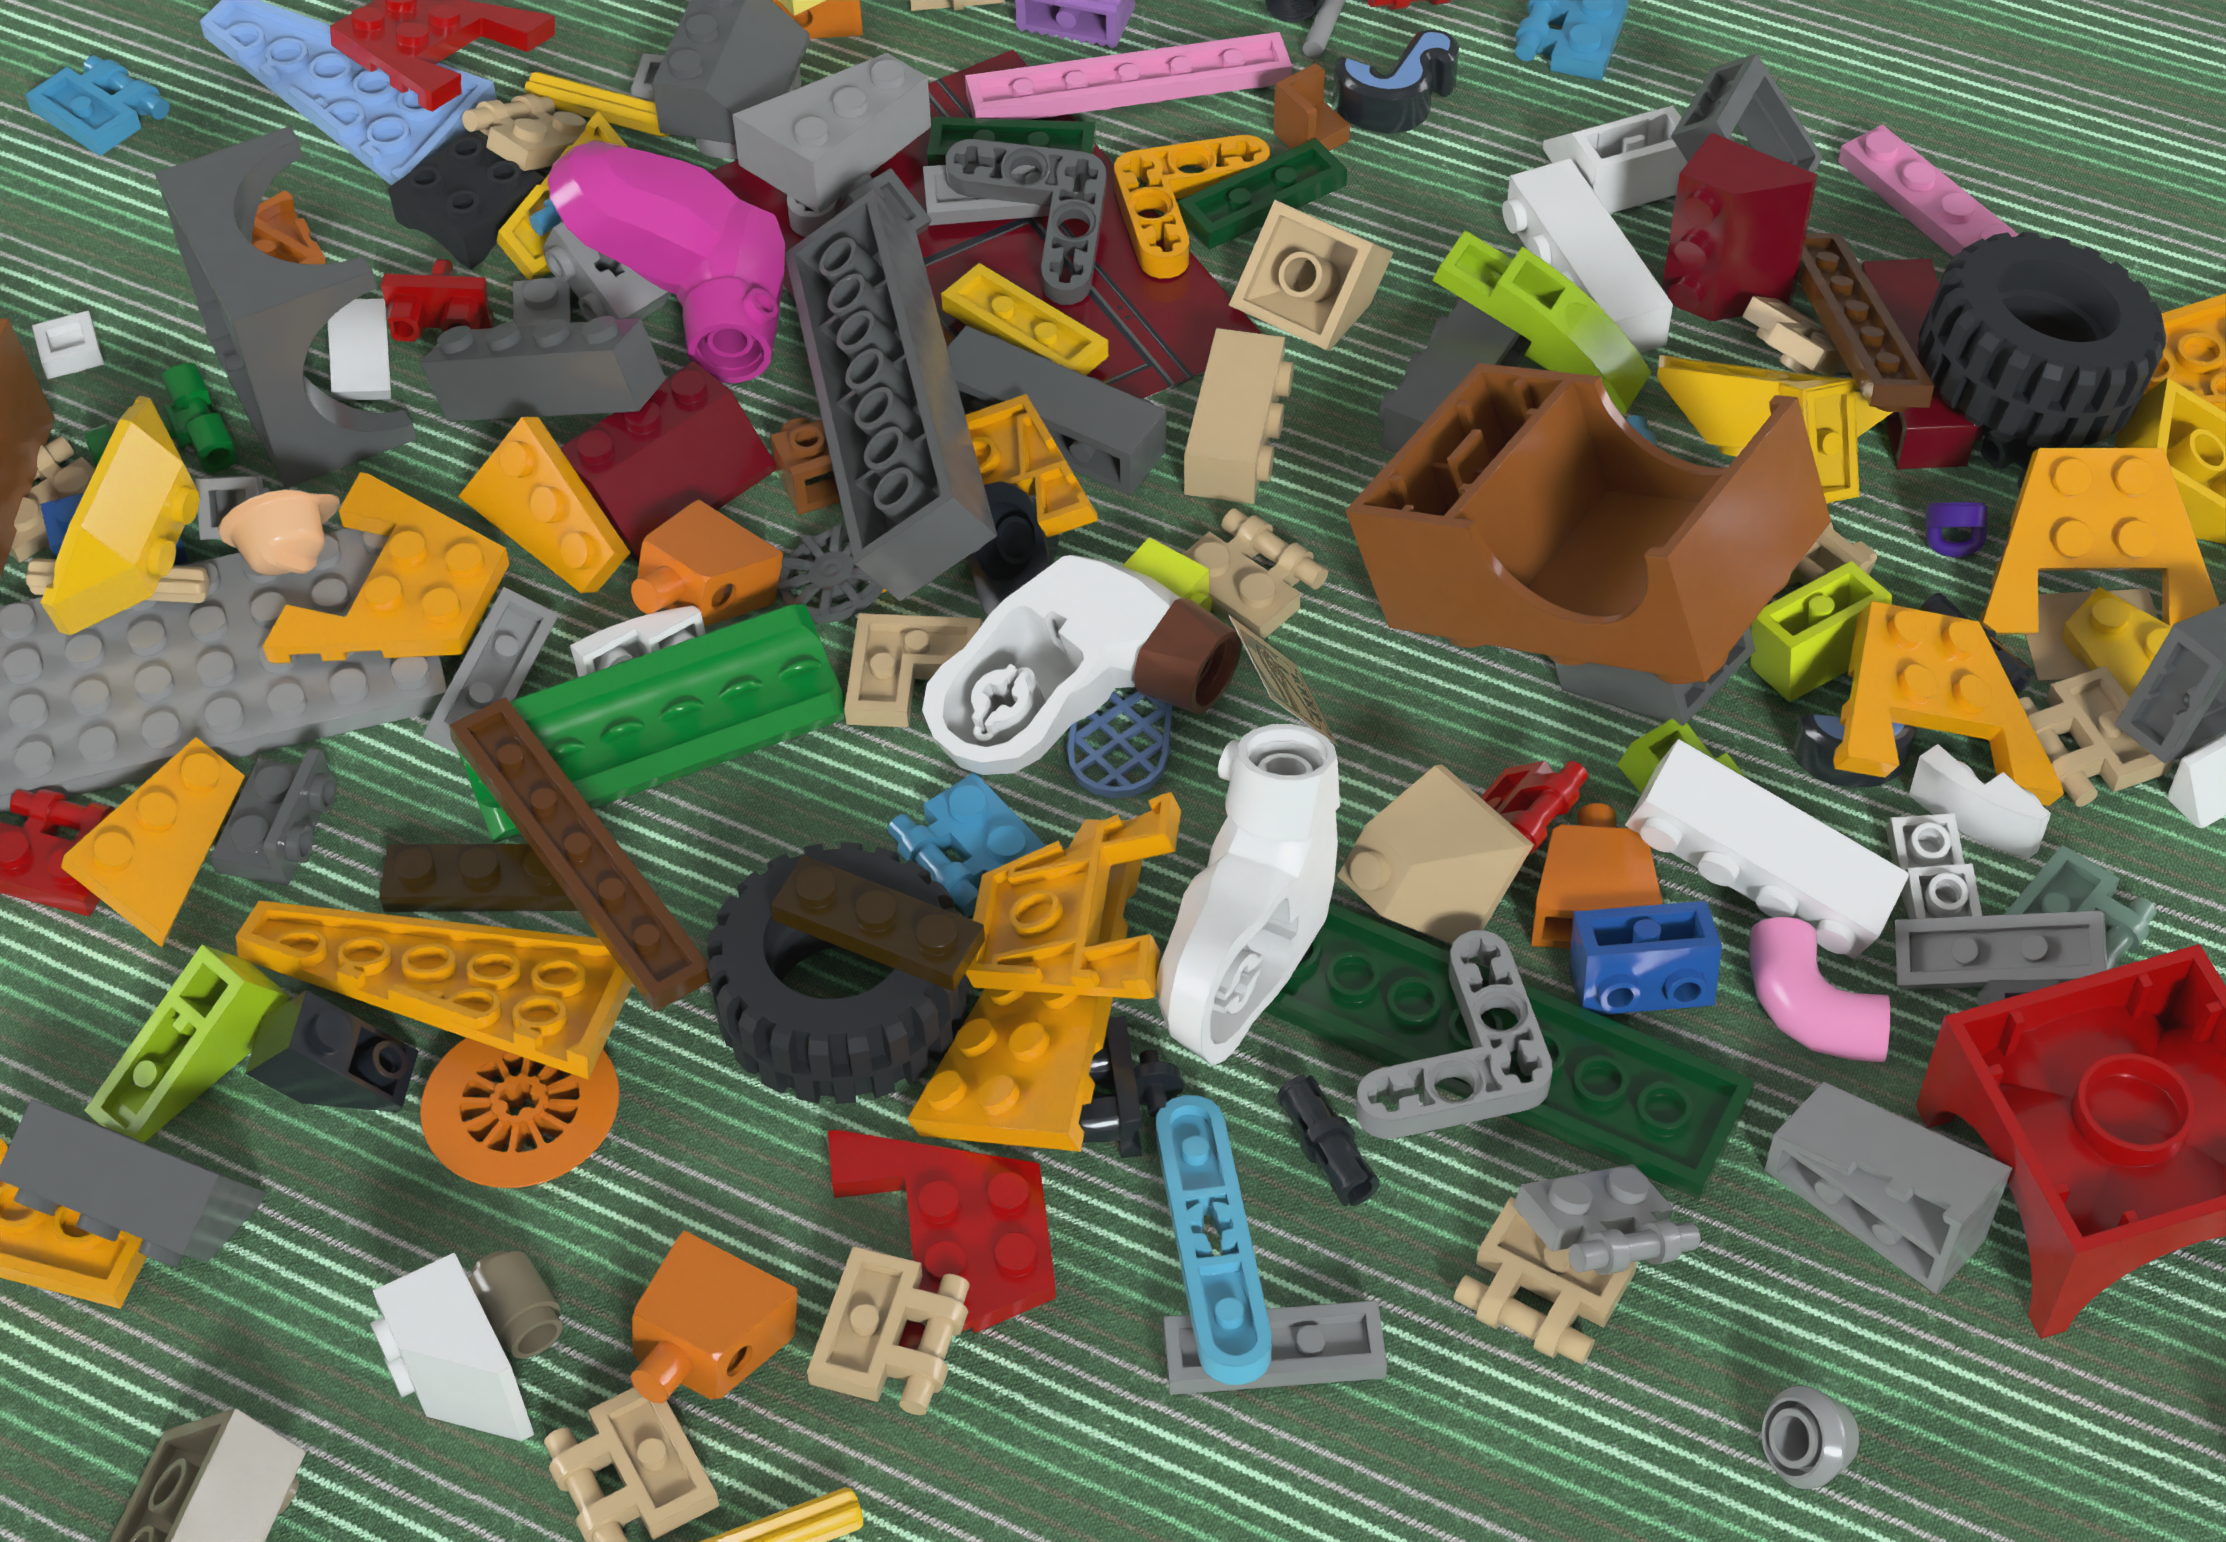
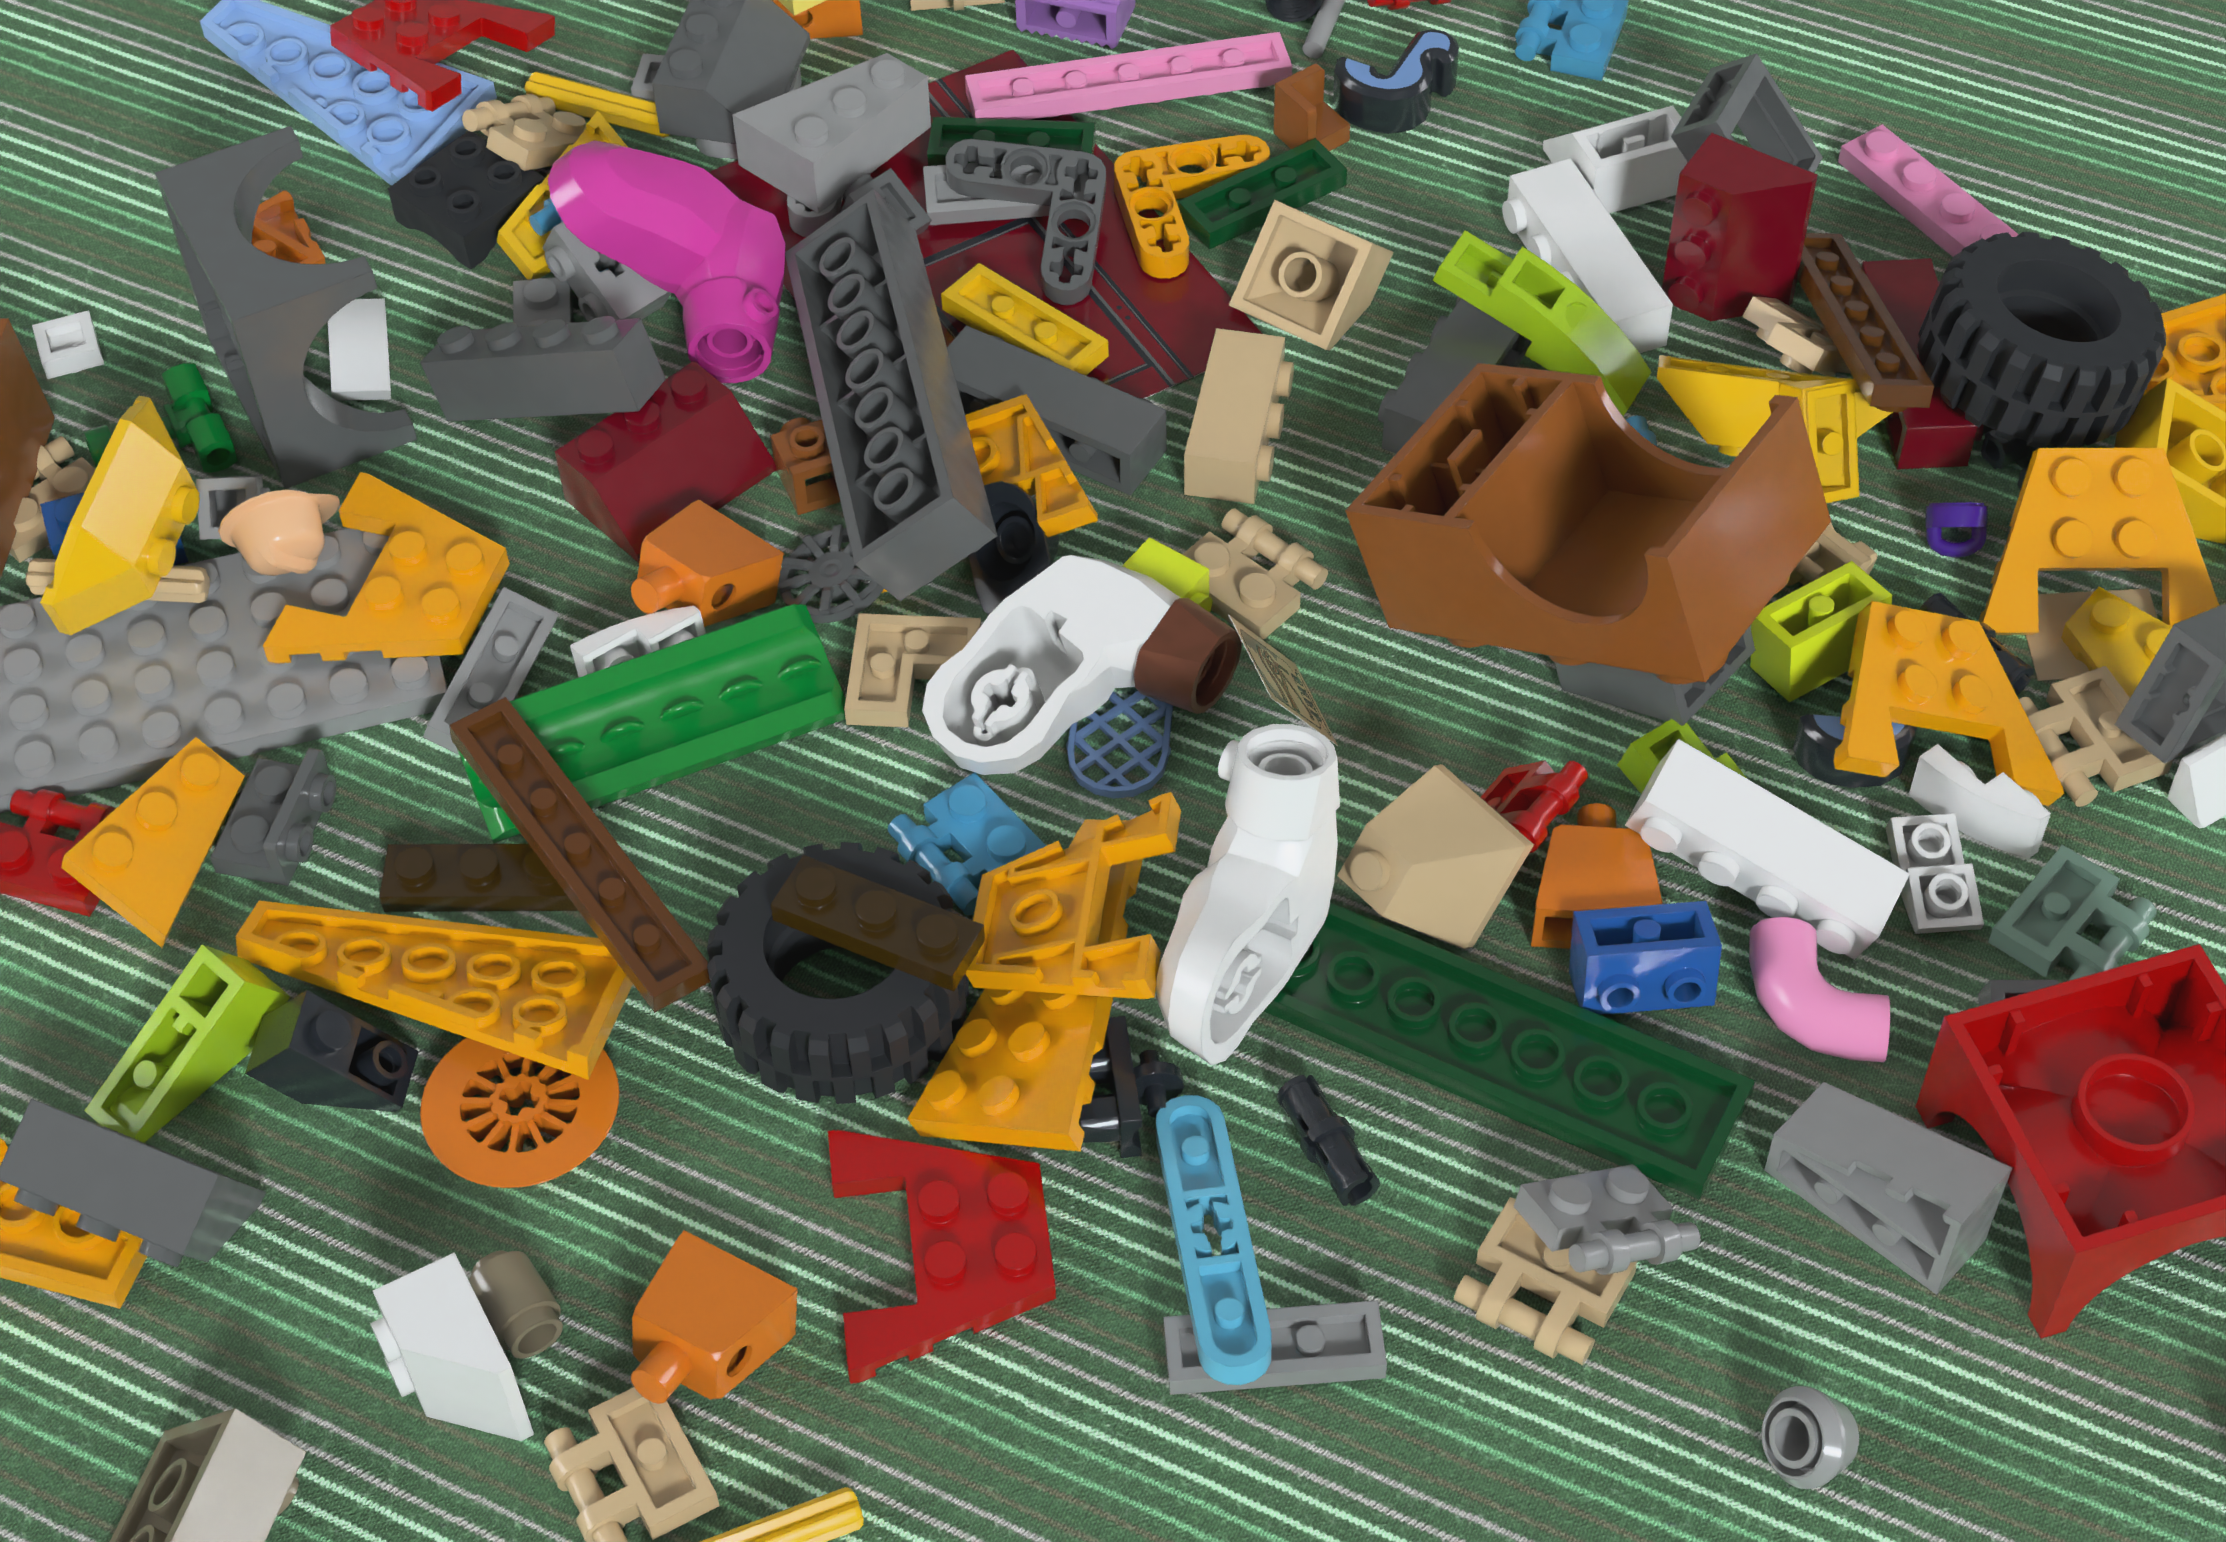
dark azure plate [25,55,170,156] -> none
red hips [381,259,495,342] -> none
light orange wing [458,417,630,593] -> none
tan plate [807,1246,970,1415] -> none
light grey beam [1356,930,1553,1139] -> none
light grey plate [1895,910,2107,990] -> none

